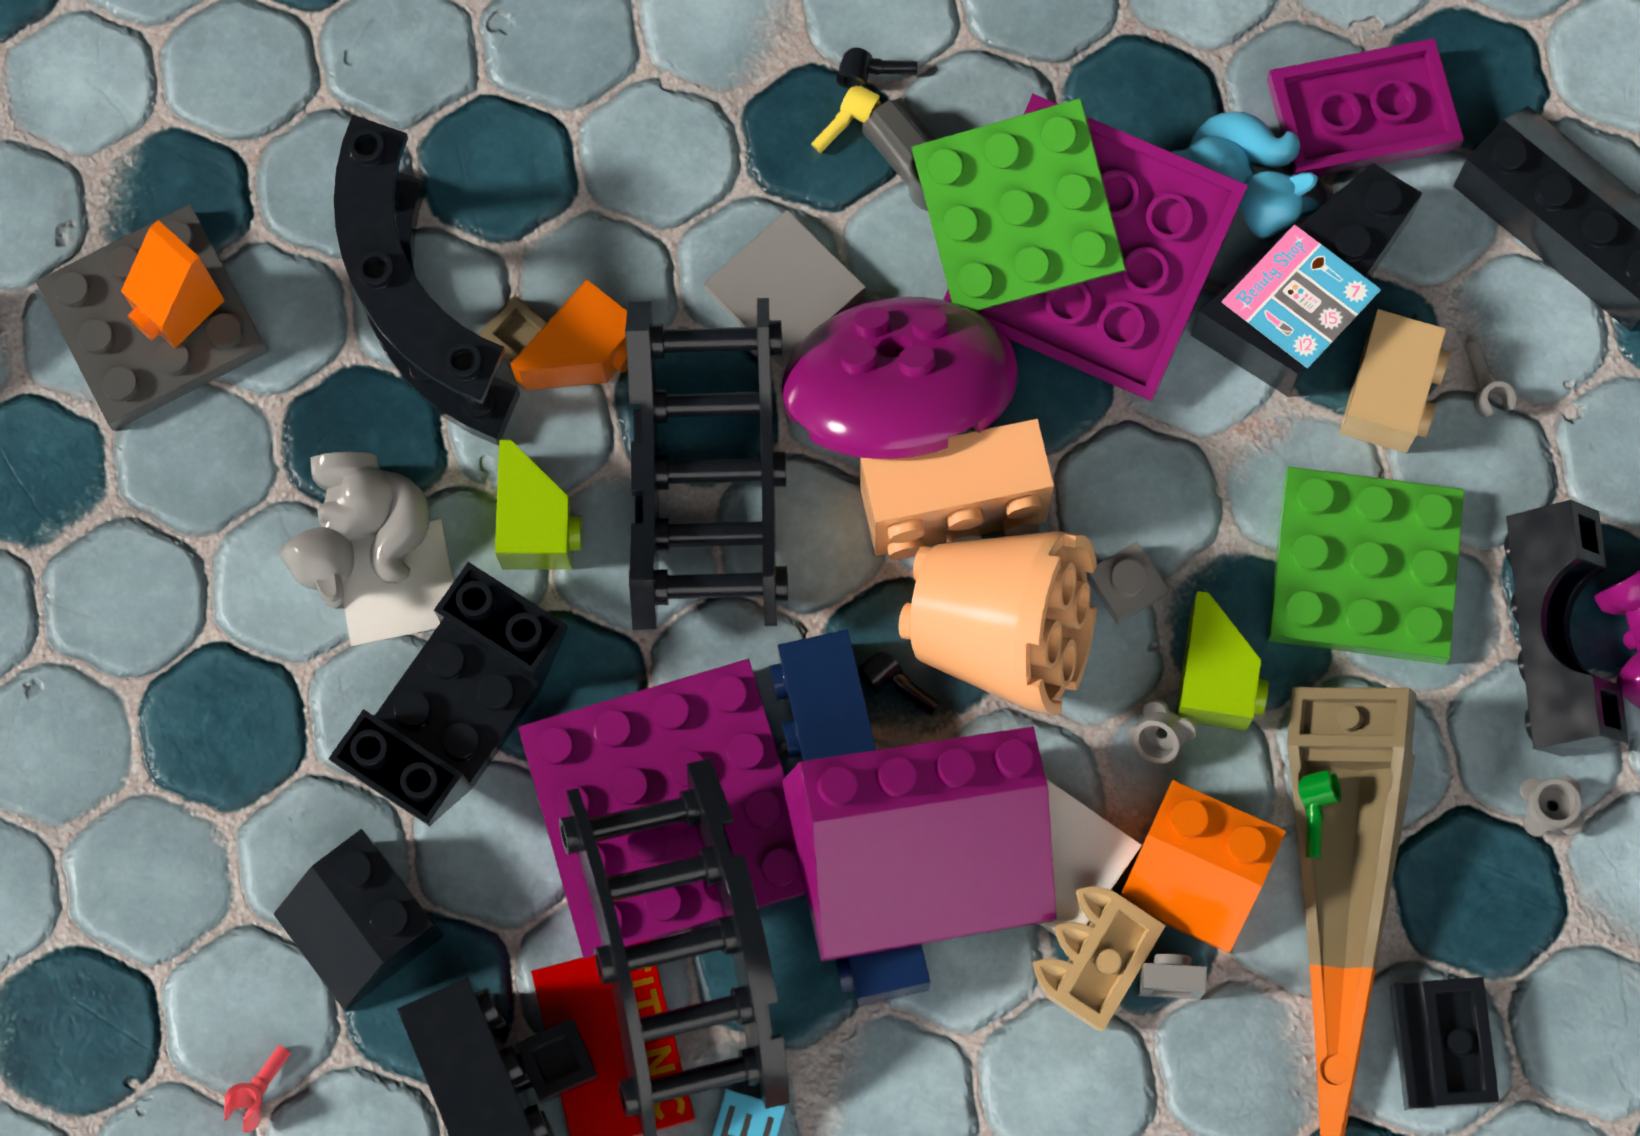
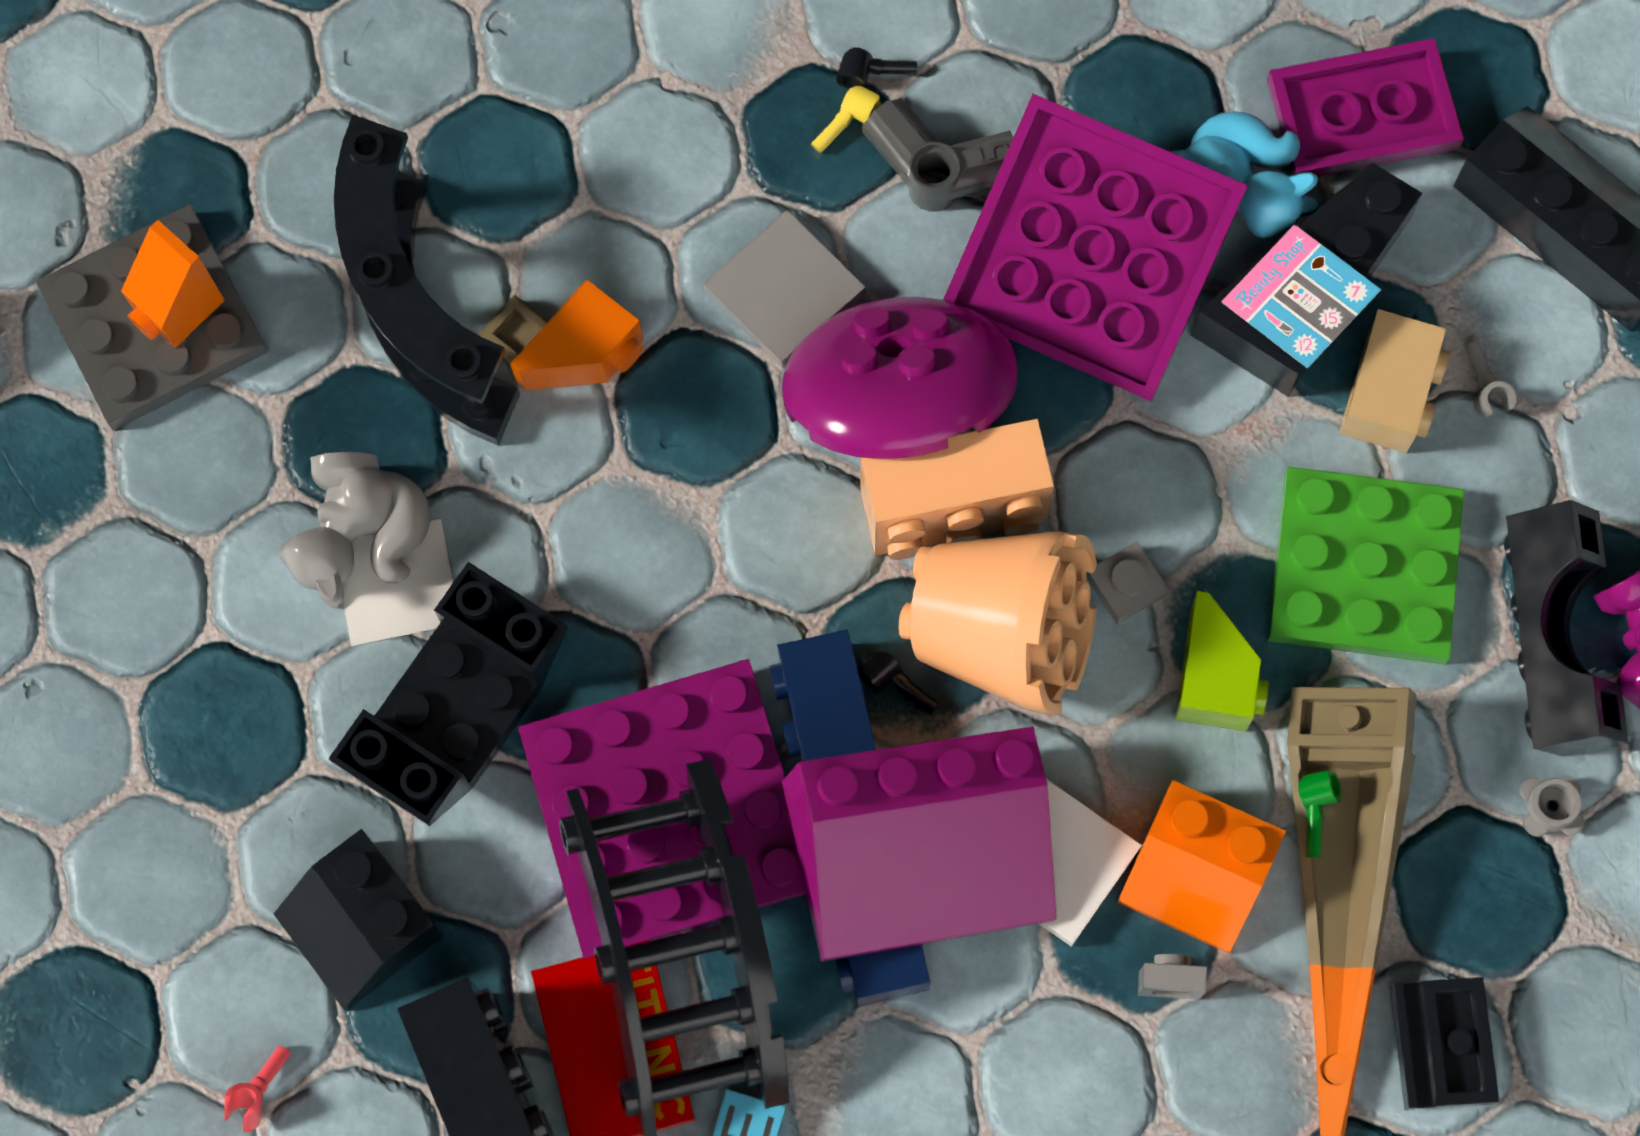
lime slope [495,440,584,570] -> none
black plate [515,1018,599,1104] -> none
black fence [625,298,788,630] -> none
bright green plate [911,98,1127,312] -> none
tan plate [1033,886,1166,1031] -> none
light grey plate [1128,699,1197,766] -> none

